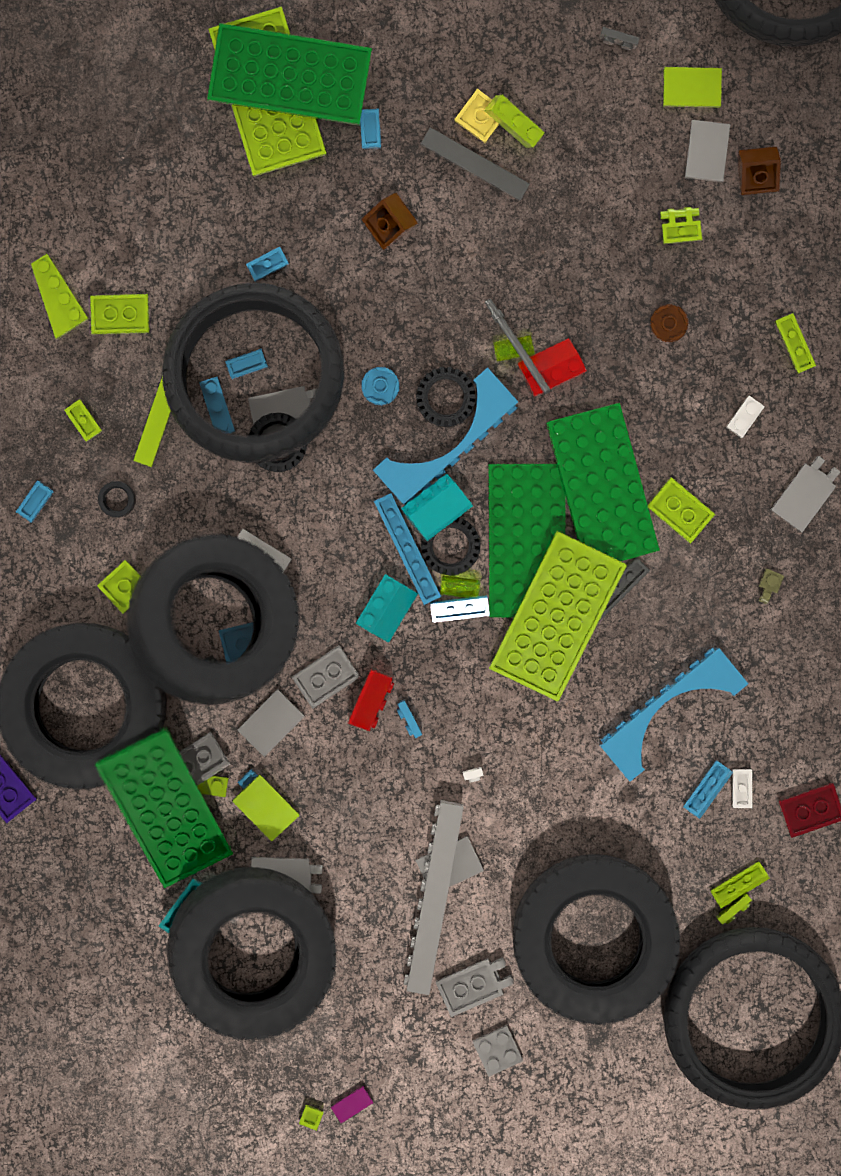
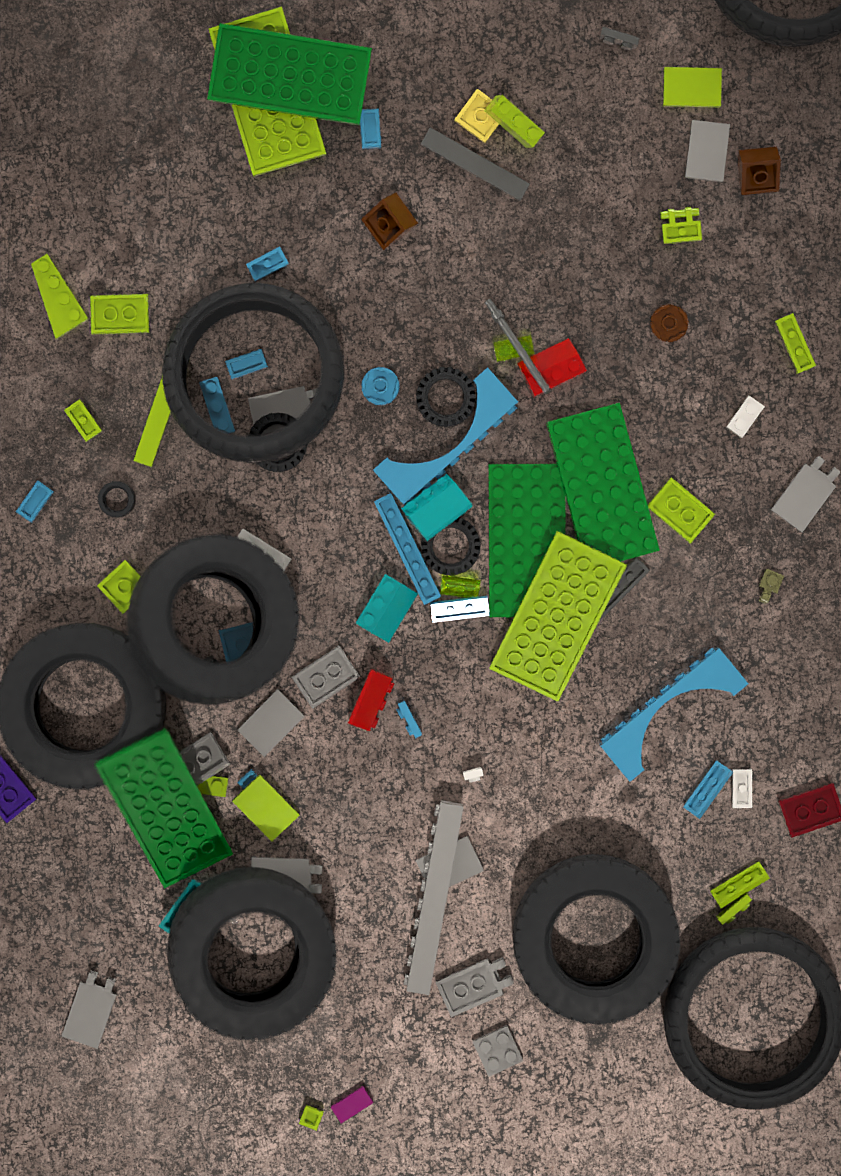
none -> light grey tile [61,970,117,1049]

